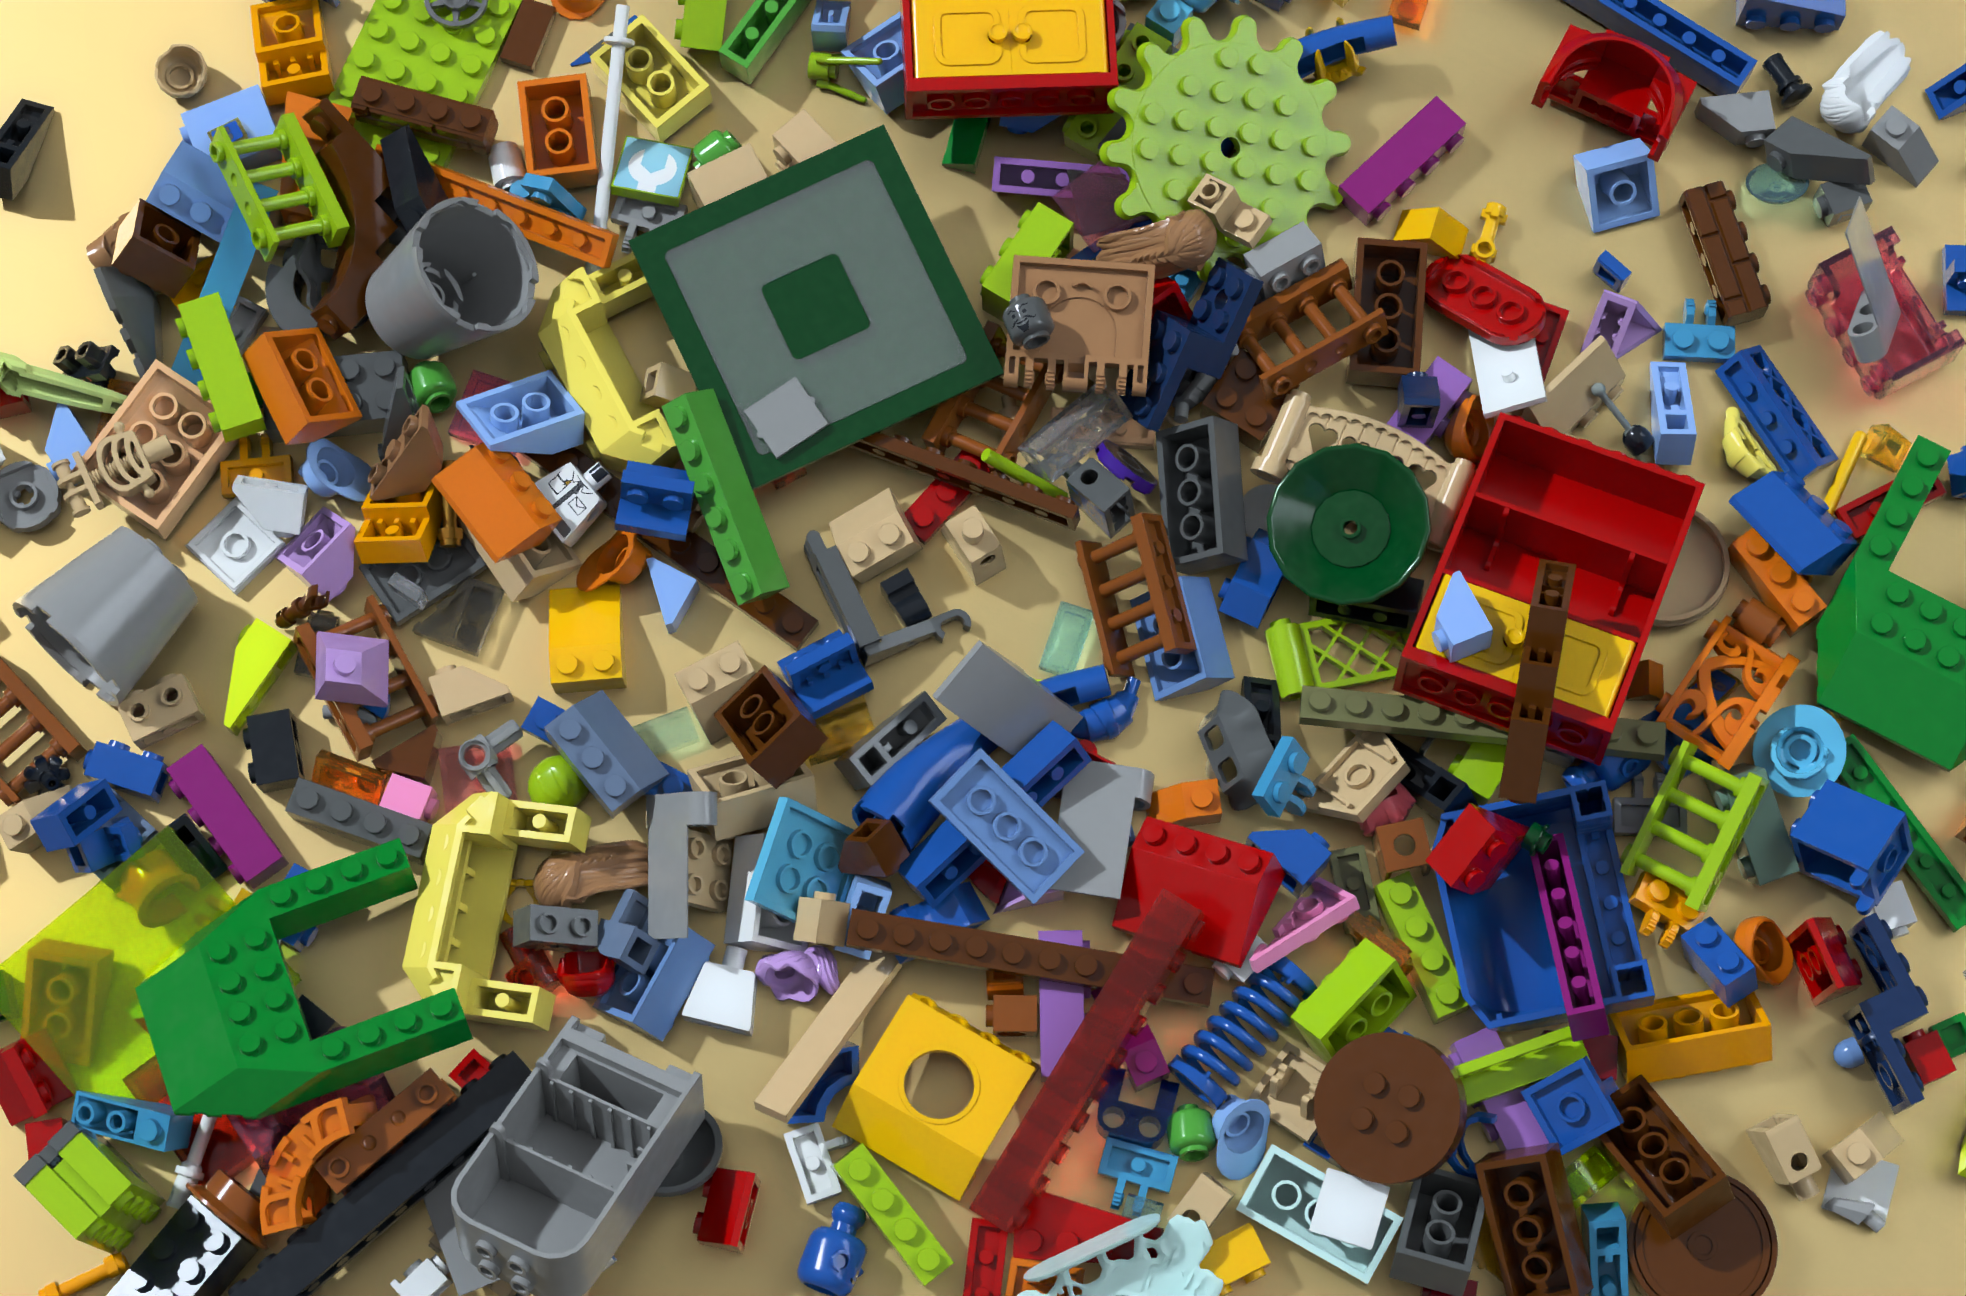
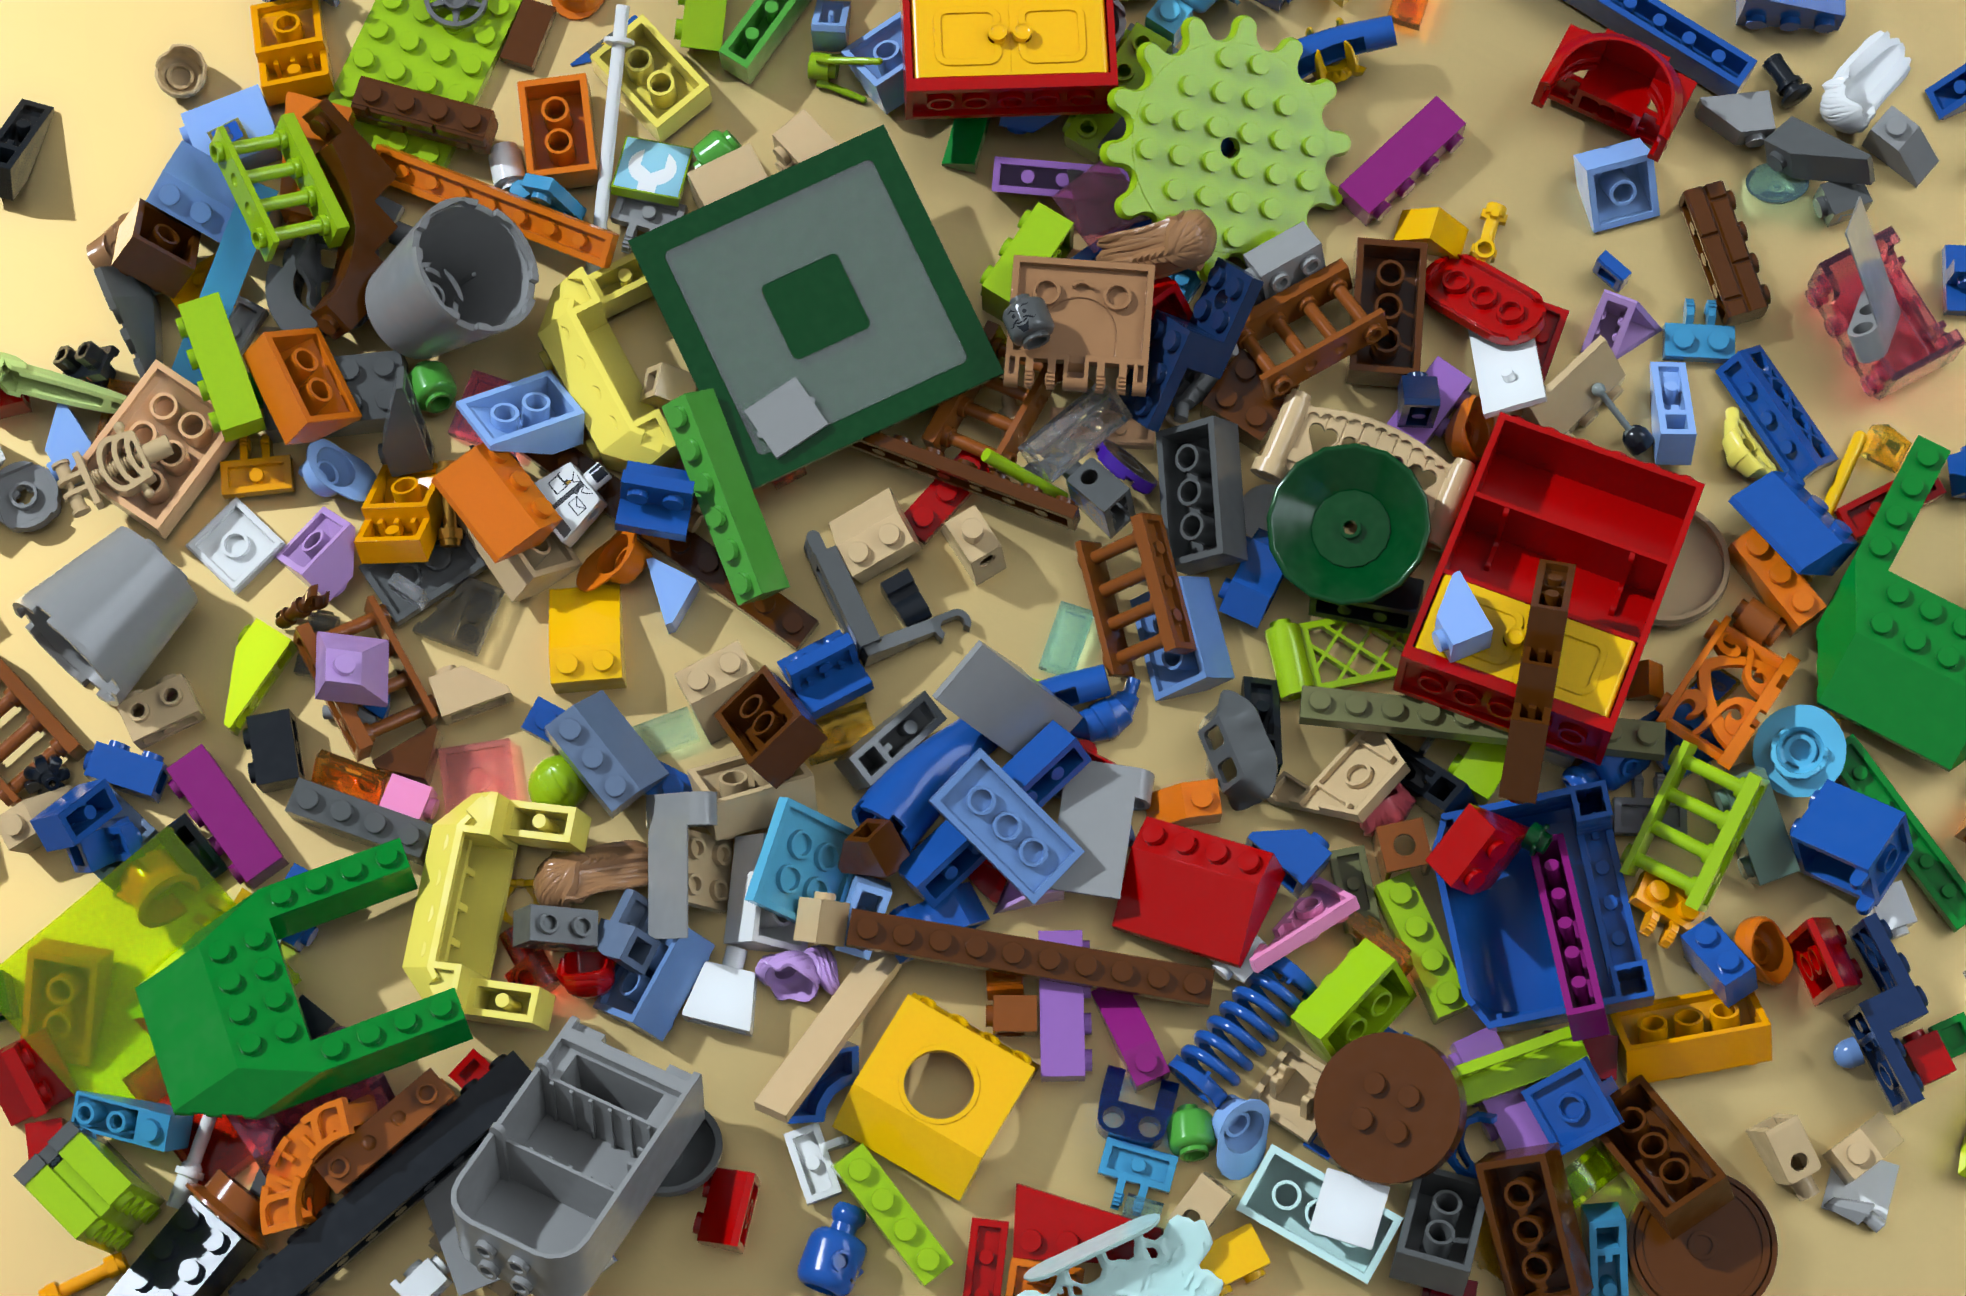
white slope [232,475,308,538] -> none
medium nougat slope [368,404,443,501] -> none
black slope [380,124,448,234] -> none
light grey axle [458,720,523,798] -> none
clear red brick [969,888,1206,1234] -> none
tan slope [1187,174,1272,249] -> none
dark azure hinge [1252,735,1317,818] -> none

